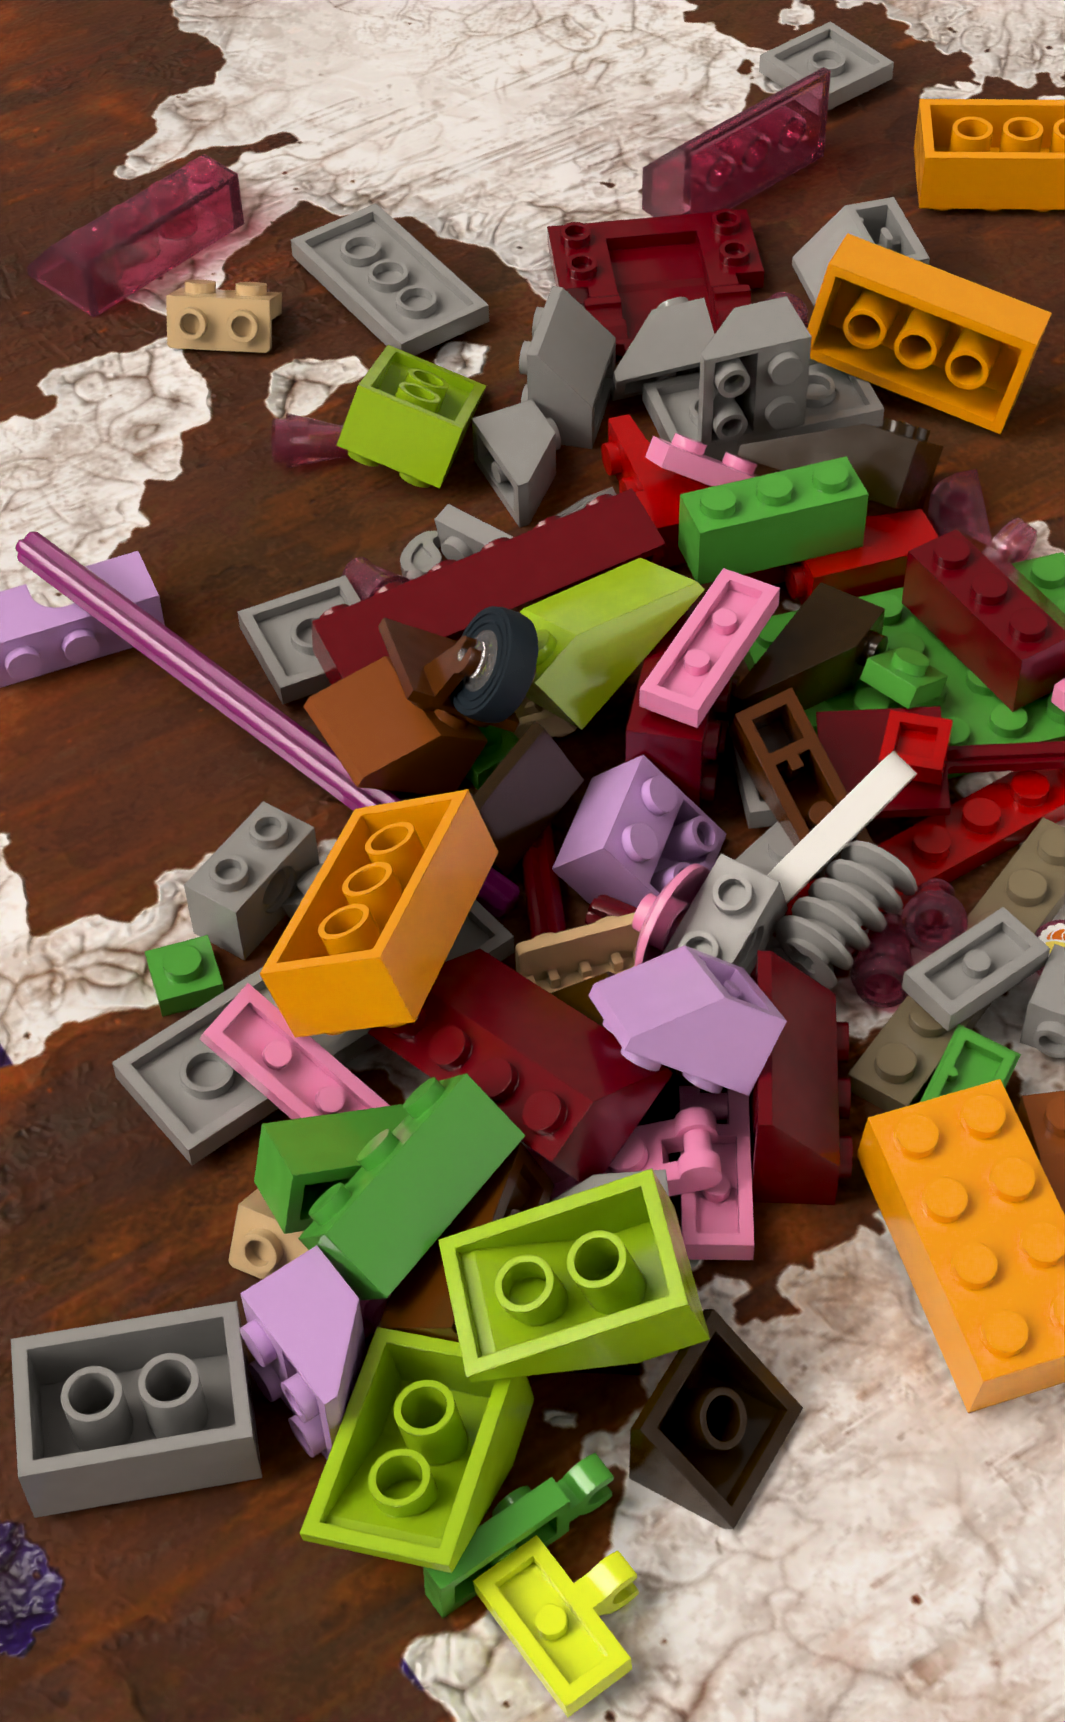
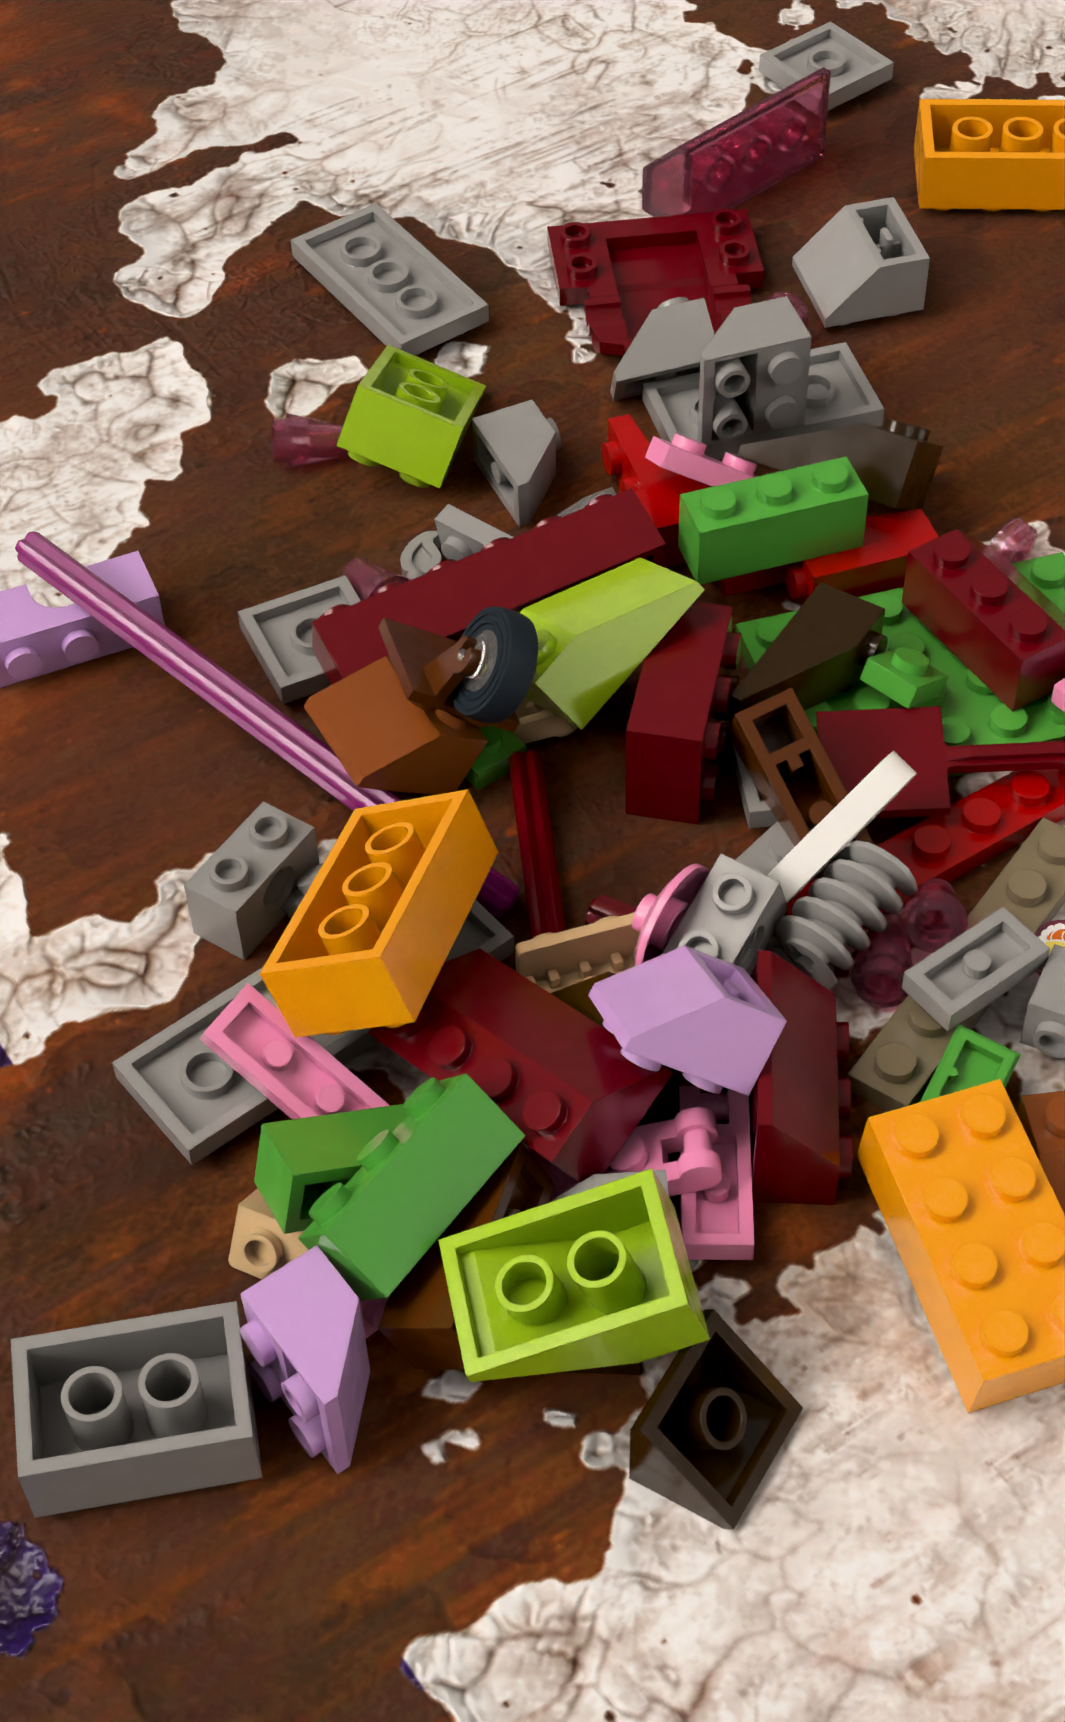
clear pink slope [27,154,244,317] -> none
bright green plate [144,935,224,1017] -> none
tan bracket [166,279,282,353] -> none
lime slope [300,1327,534,1573] -> none
bright green plate [423,1453,614,1619] -> none
dark brown slope [472,721,584,877] -> none
neon yellow plate [473,1535,639,1718] -> none
light grey slope [519,286,616,449] -> none
lavender slope [552,755,726,908] -> none
bright pink plate [639,568,780,728] -> none
light orange brick [807,233,1052,434] -> none
red plate [878,710,953,785] -> none
clear pink plate [927,469,992,546] -> none

